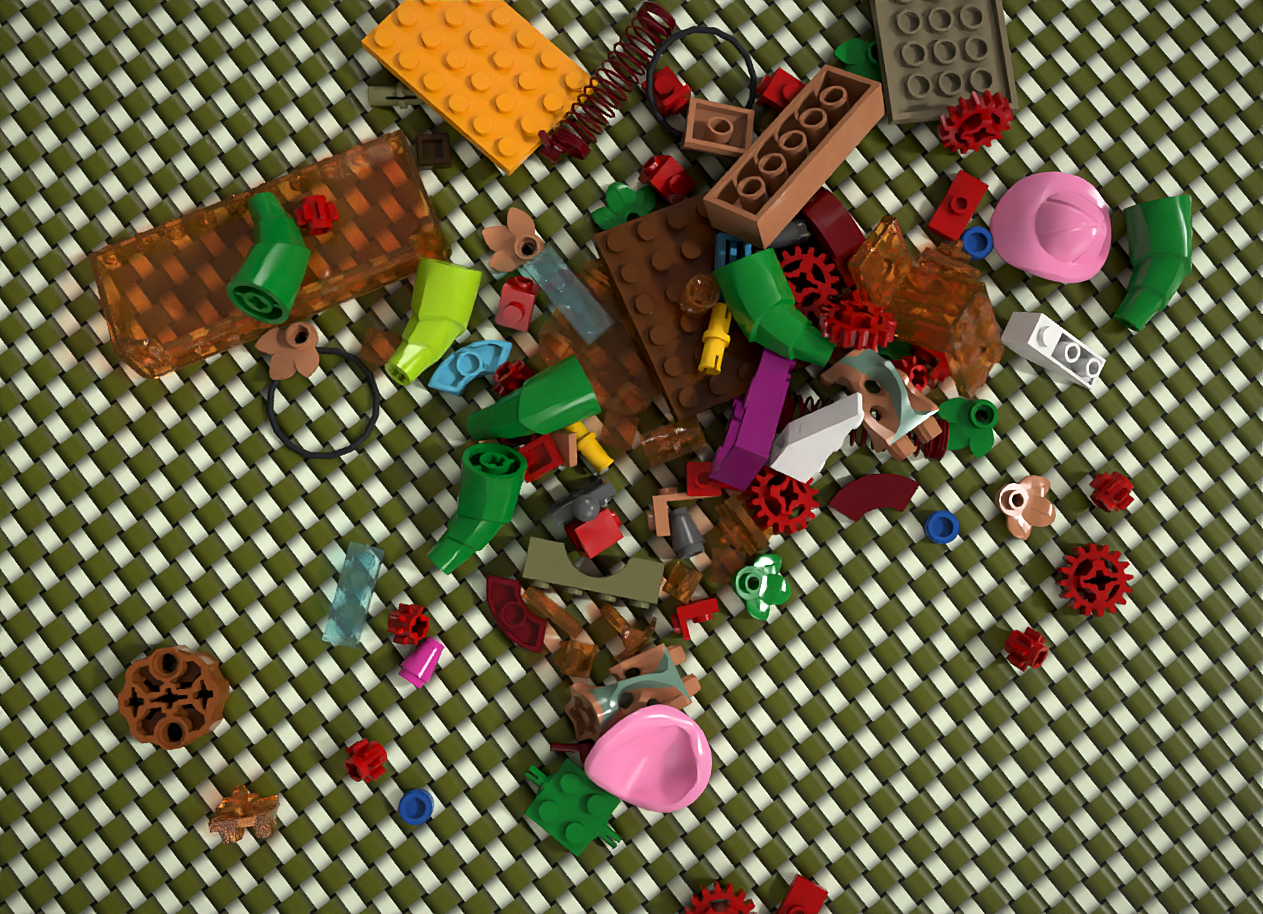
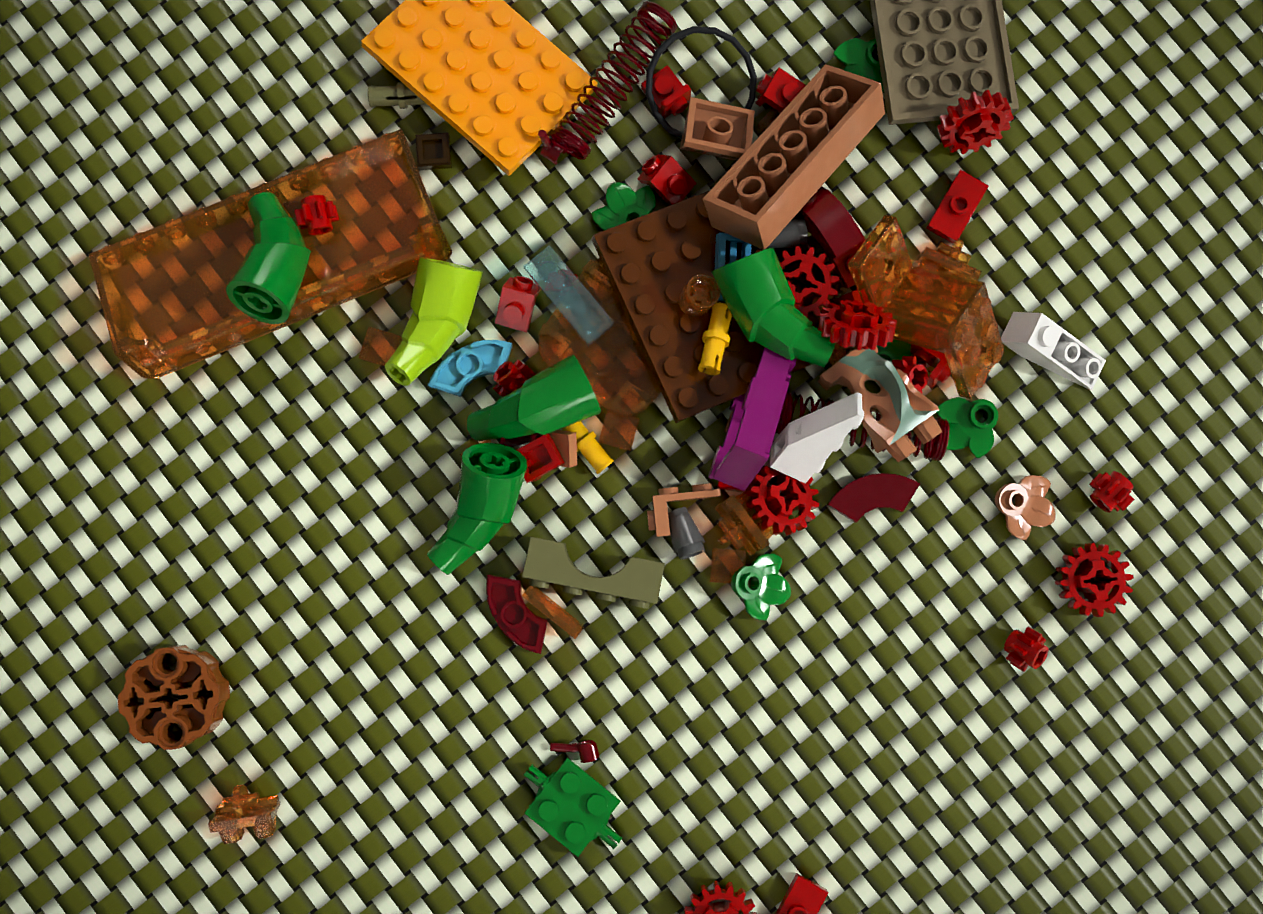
nougat plate [255,322,320,380] -> none
black piece [266,347,380,459] -> none
clear light blue plate [322,541,385,649] -> none
red gear [344,738,387,784] -> none
red gear [386,603,430,646] -> none
dark pink cone [398,636,445,689] -> none
blue tile [398,788,434,825] -> none
nougat plate [482,207,545,272] -> none
dark grey plate [548,474,617,526] -> none
clear orange tile [554,639,598,678] -> none
red brick [563,507,624,559] -> none
nougat hips [564,643,701,743] -> none
bright pink piece [584,704,712,813] -> none
clear orange plant [600,603,657,661] -> none
clear orange hips [639,415,708,468] -> none
clear orange tile [662,561,704,604] -> none
red bracket [670,596,719,641] -> none
red bracket [685,462,721,497] -> none
blue tile [923,510,960,544] -> none
blue tile [958,226,993,261] -> none
bright pink piece [990,171,1112,283] -> none
green piece [1113,195,1192,332] -> none

